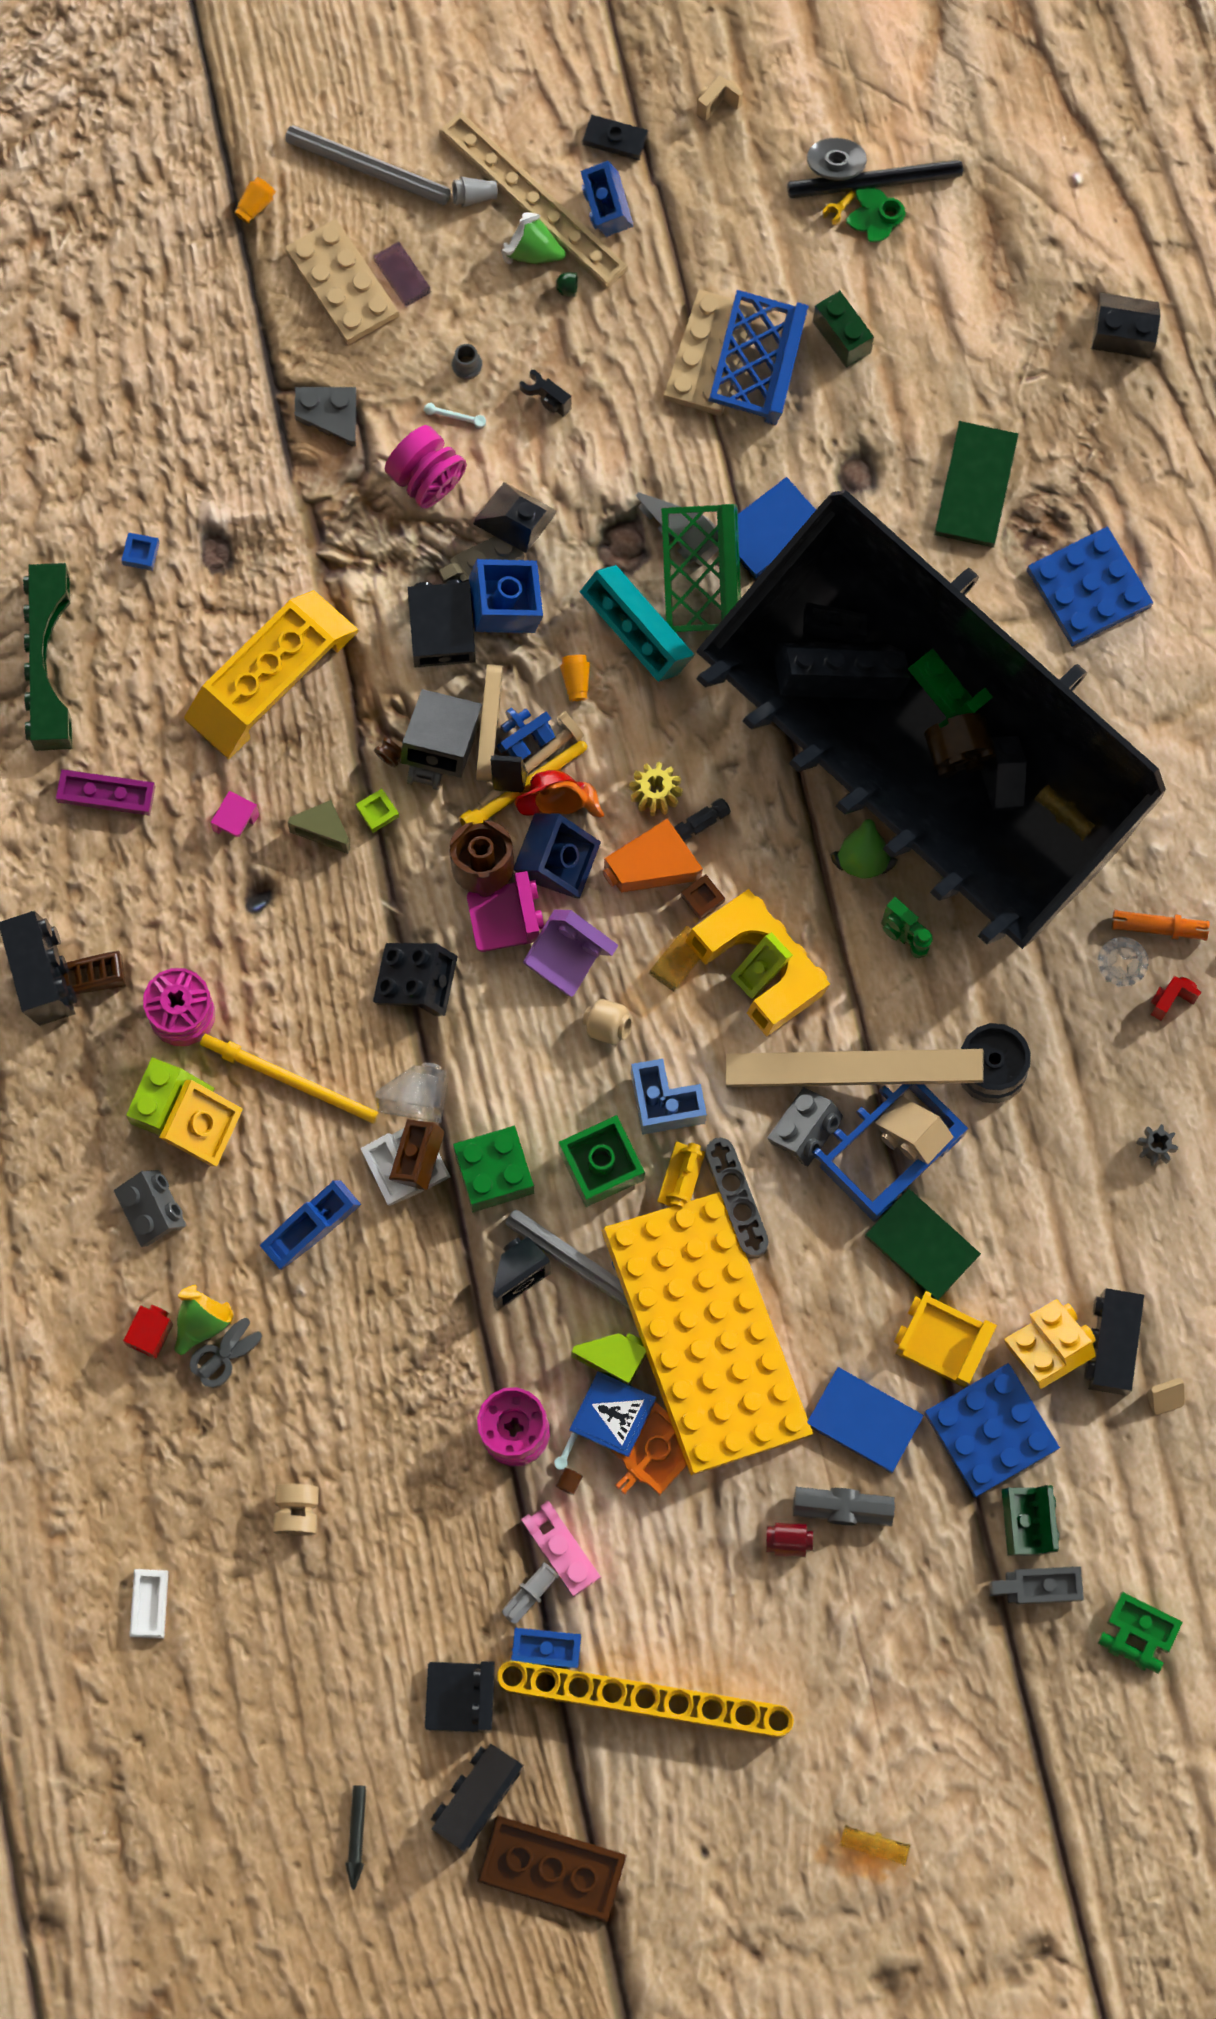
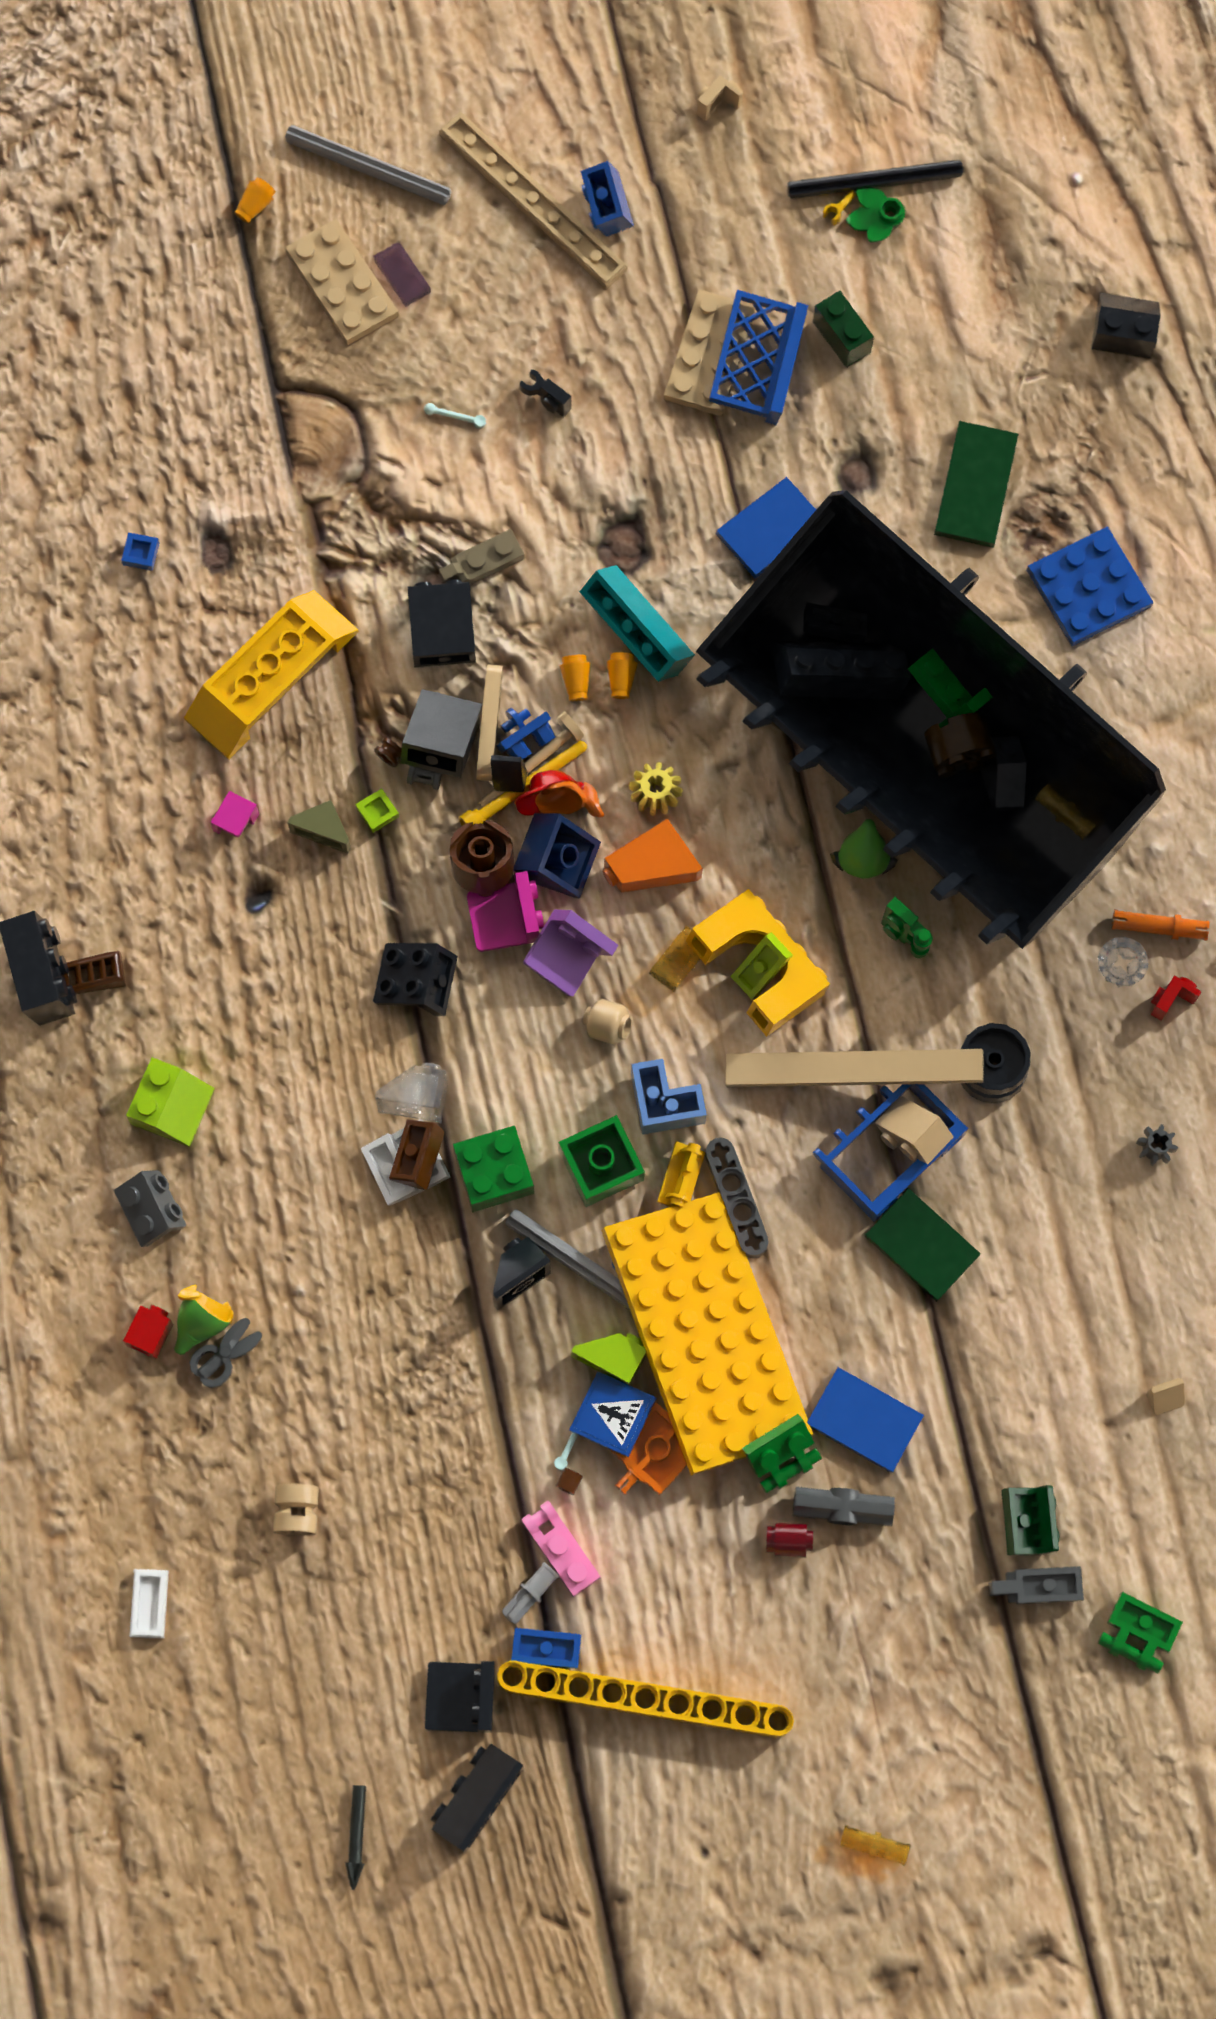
dark green arch [23,563,72,751] -> none
magenta plate [56,769,156,816] -> none
dark pink wheel [143,968,215,1046] -> none
yellow plate [159,1080,243,1167] -> none
yellow bar [200,1033,379,1124] -> none
blue slope [260,1180,361,1270] -> none
dark grey wing [295,387,357,446] -> none
dark pink wheel [384,425,467,509] -> none
light grey cone [452,177,497,207] -> none
dark grey piece [452,344,482,379] -> none
blue brick [469,559,543,633] -> none
black slope [473,482,557,553] -> none
dark pink wheel [477,1387,550,1467] -> none
reddish brown tile [477,1815,627,1922] -> none
bright green hat [502,212,567,264] -> none
dark green hinge [556,272,578,297] -> none
black plate [583,114,648,161] -> none
light grey slope [635,492,719,566] -> none
green fence [661,504,741,632] -> none
black axle [674,798,731,842] -> none
reddish brown plate [681,874,725,920] -> none
dark grey bracket [767,1087,843,1166] -> none
dark grey dish [807,138,867,180] -> none
yellow panel [894,1291,997,1388] -> none
blue plate [924,1363,1060,1498] -> none
yellow plate [1004,1299,1096,1389] -> none
black brick [1084,1288,1144,1396] -> none
none -> light orange cone [607,652,638,699]
none -> green plate [742,1414,822,1493]

